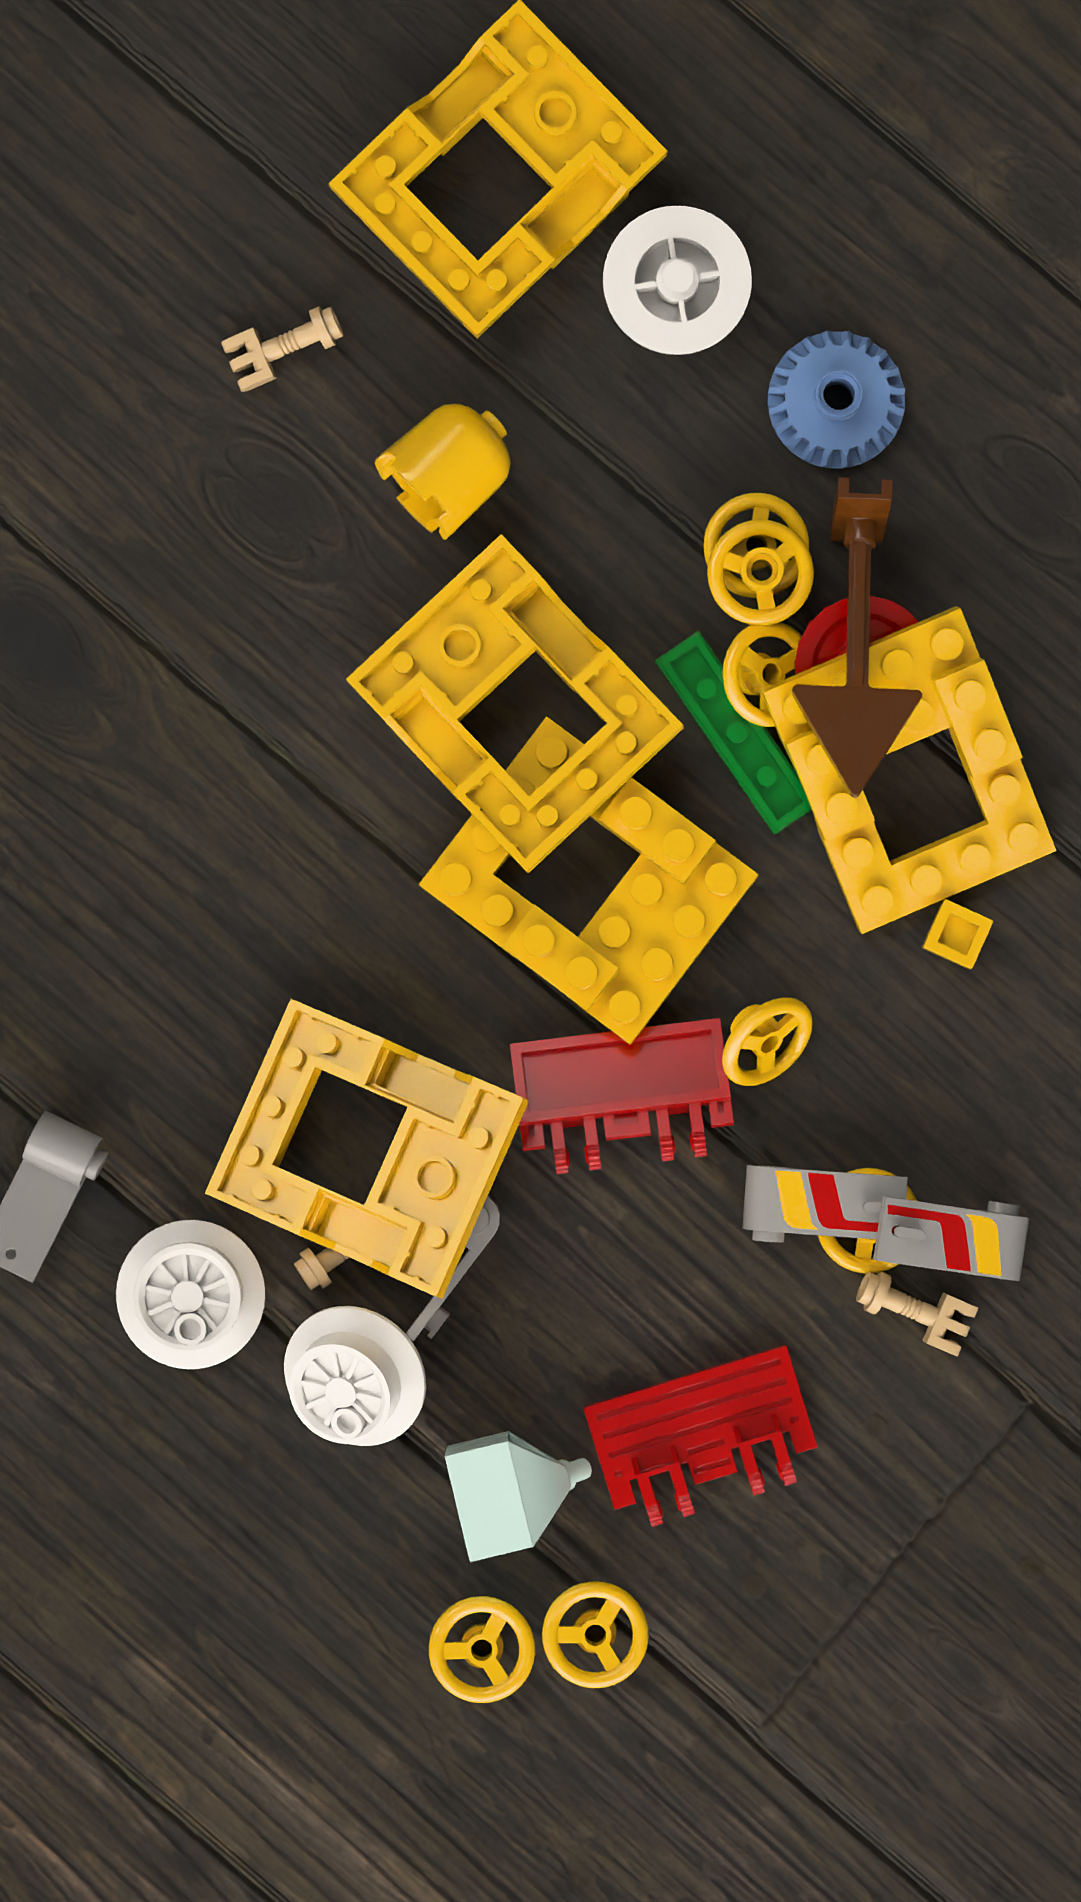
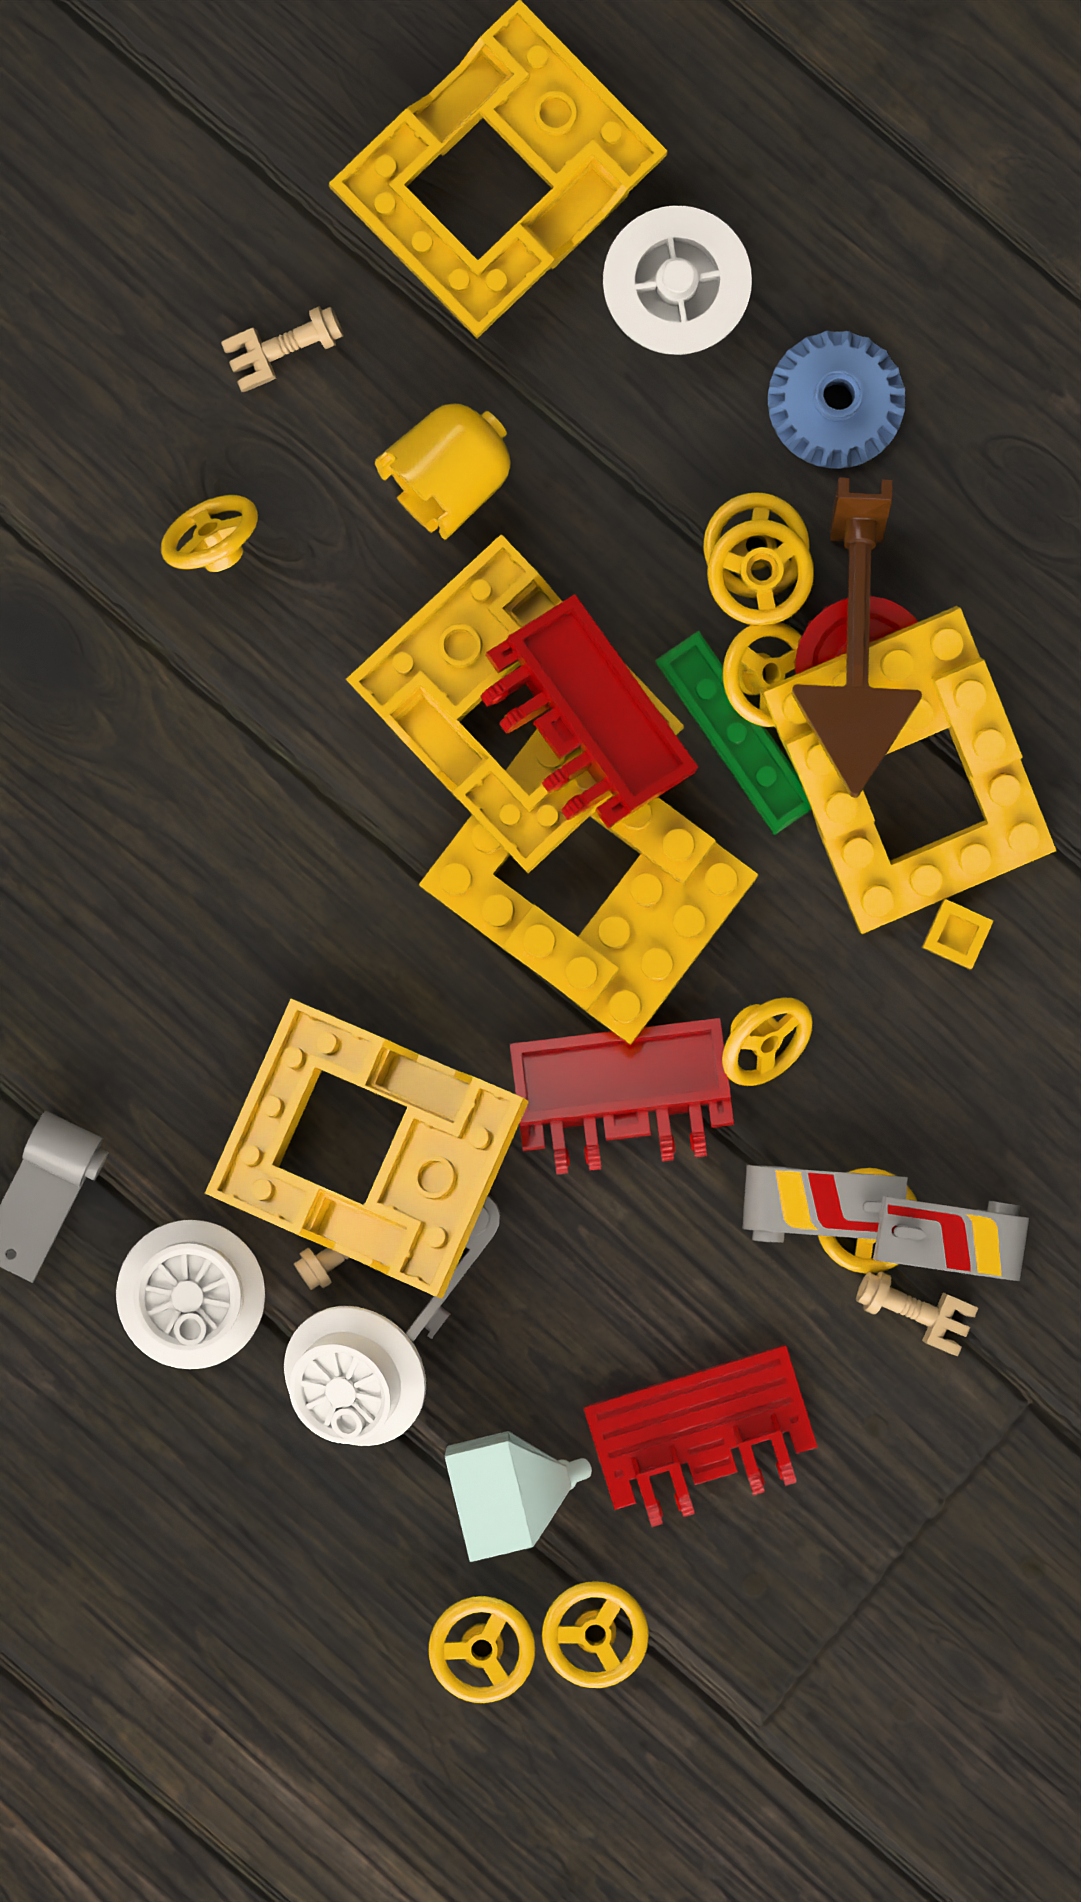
none -> yellow piece [161,495,258,572]
none -> red hinge [480,594,698,829]

